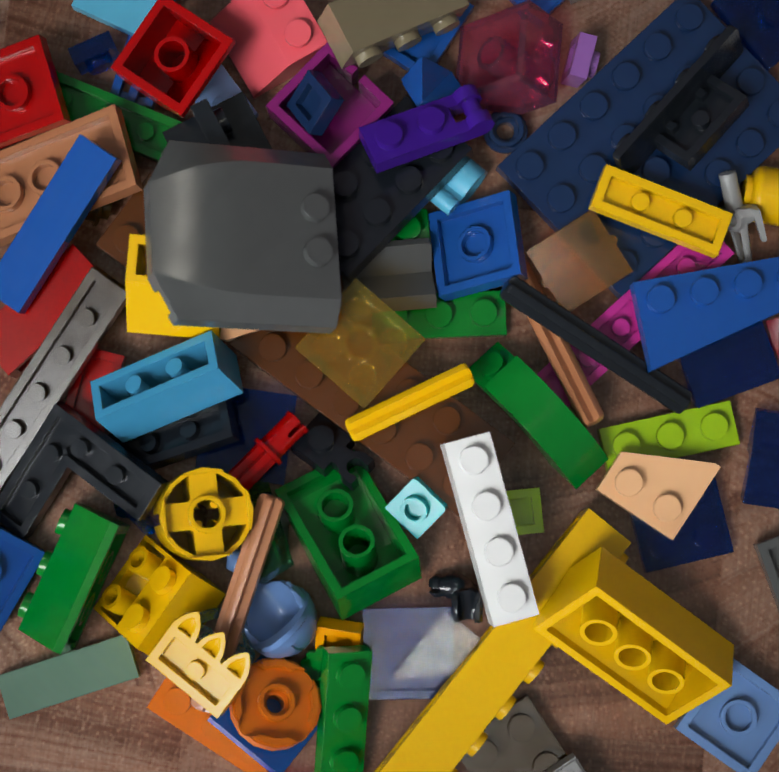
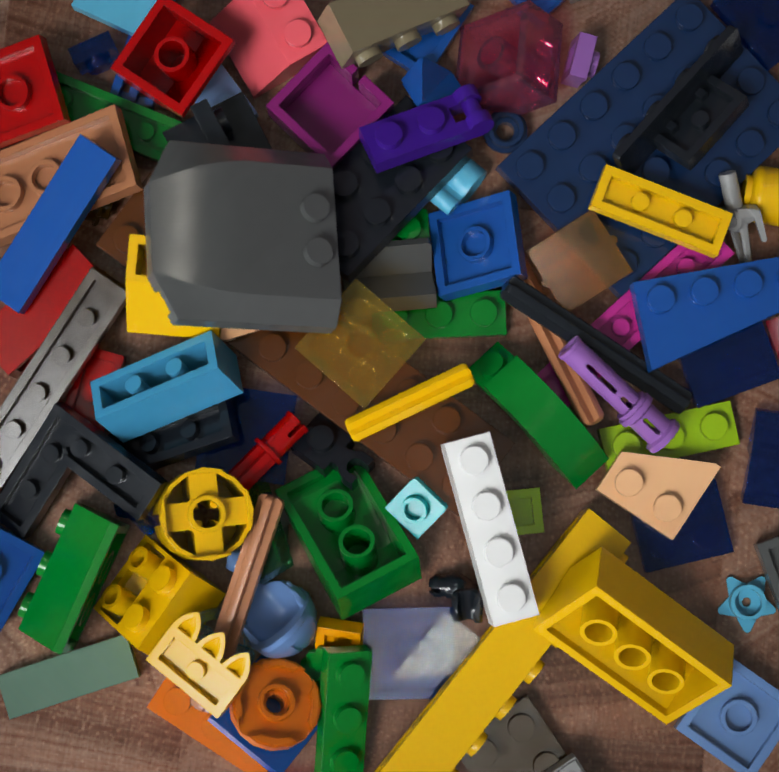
dark blue plate [286,70,344,136] -> none
none -> medium lavender pin [558,335,680,454]
none -> medium azure plate [717,576,776,633]

